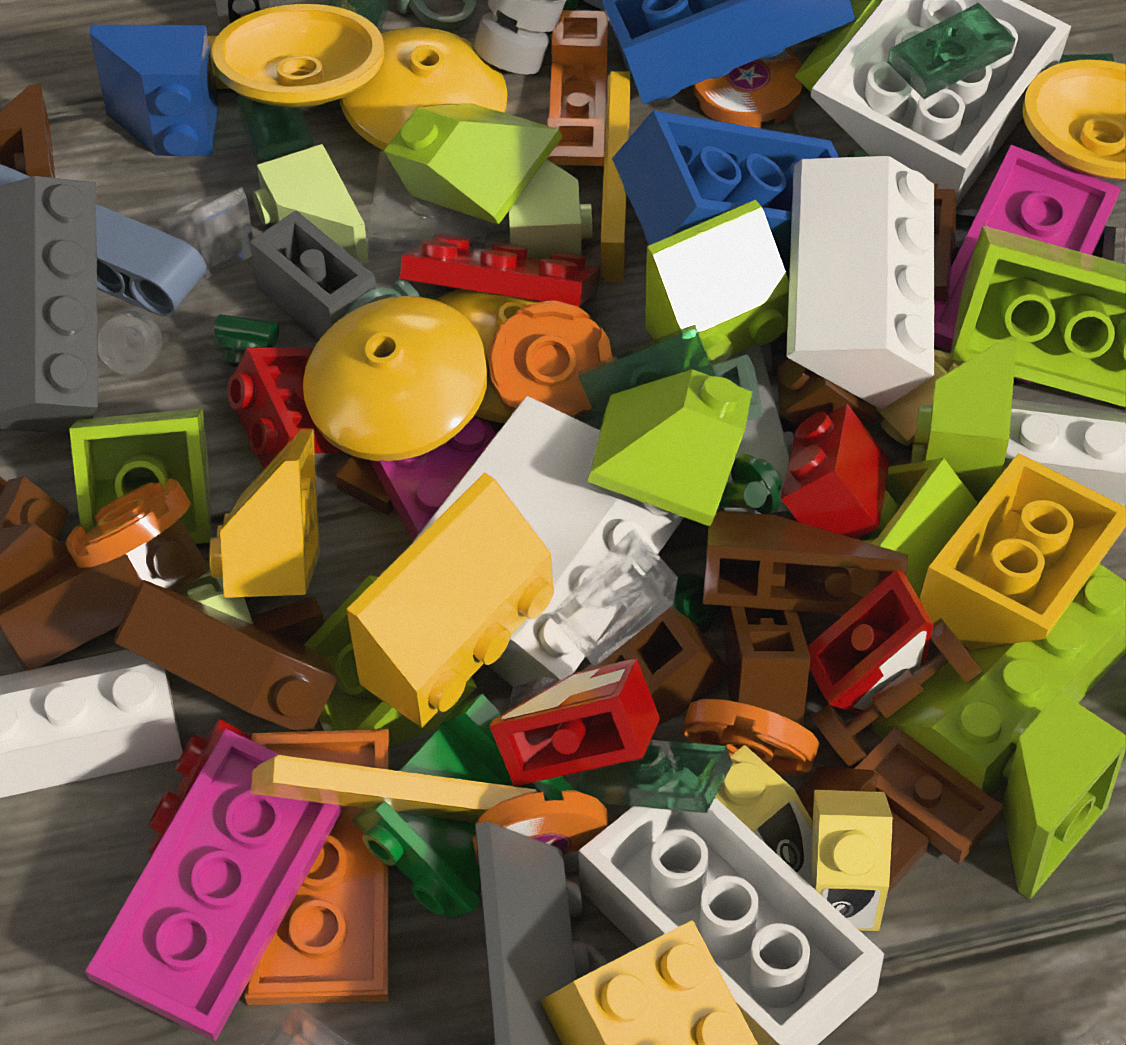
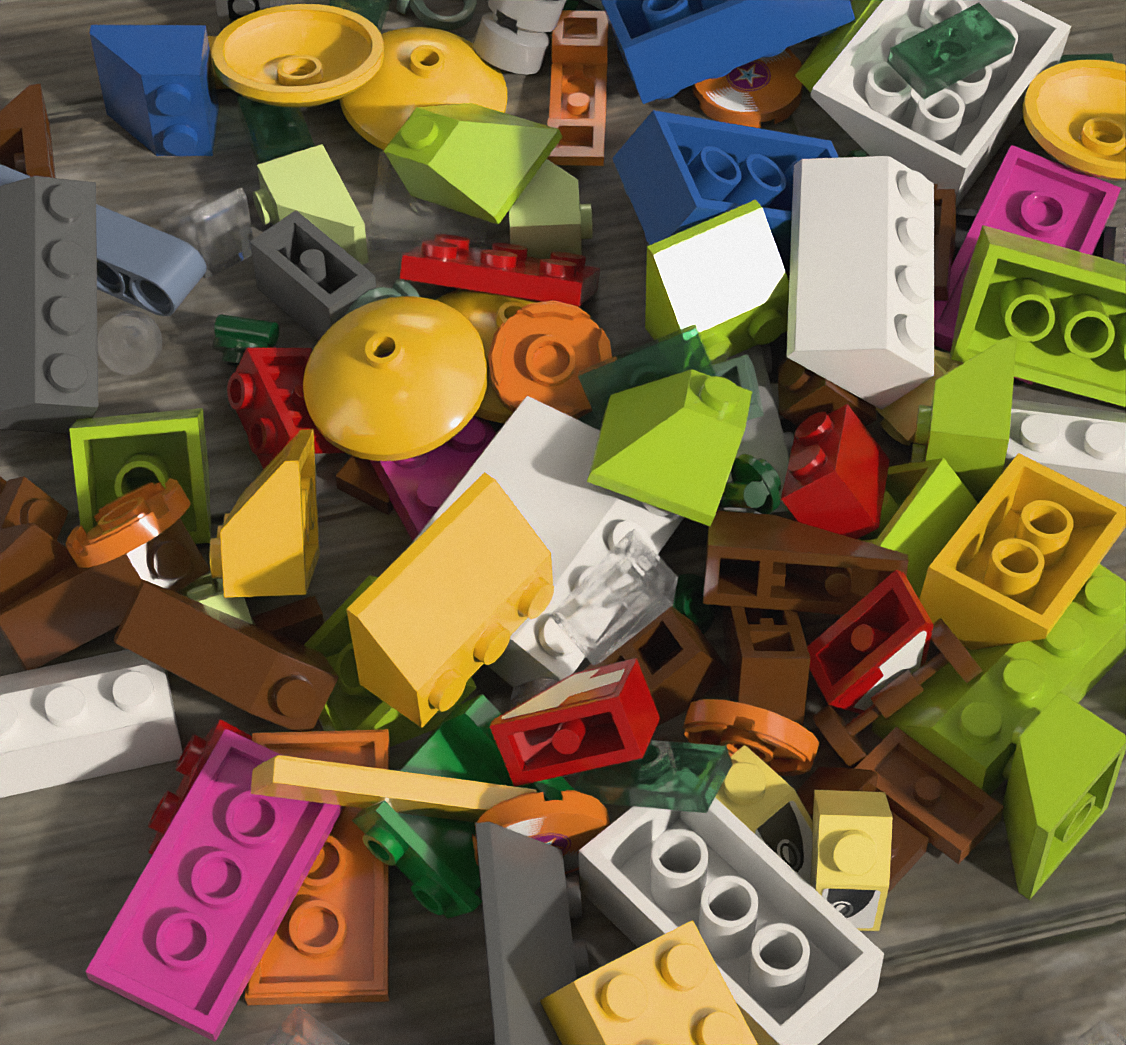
yellow tile [601,71,631,282] -> none

